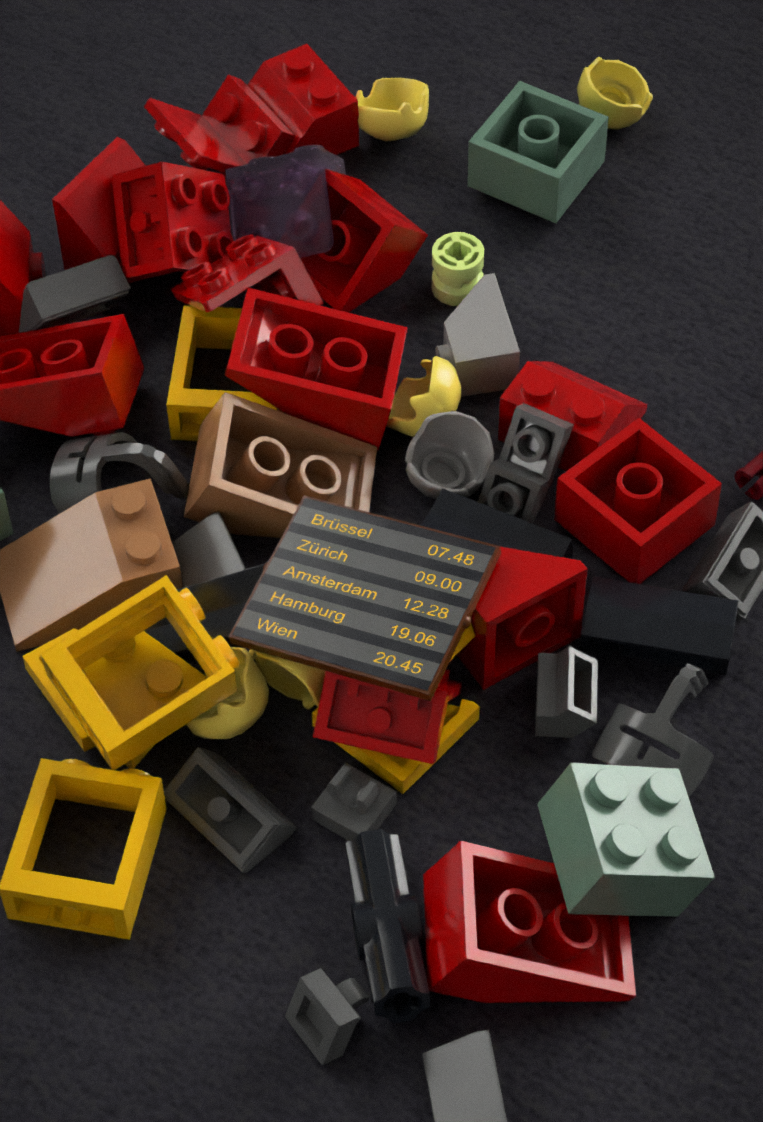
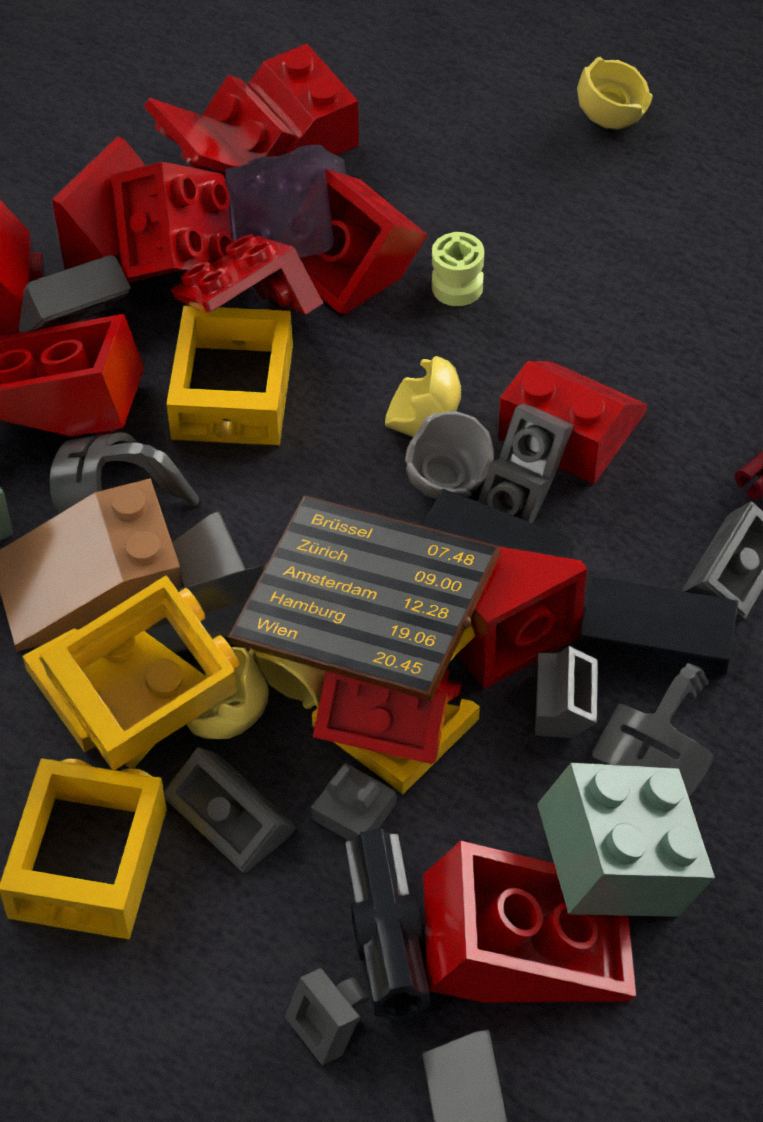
medium nougat slope [184,392,377,538] -> none
red slope [225,287,408,450] -> none
light yellow hair [355,78,429,141] -> none
light grey slope [435,273,520,397] -> none
sand green brick [467,81,609,223] -> none
red brick [554,418,722,584] -> none

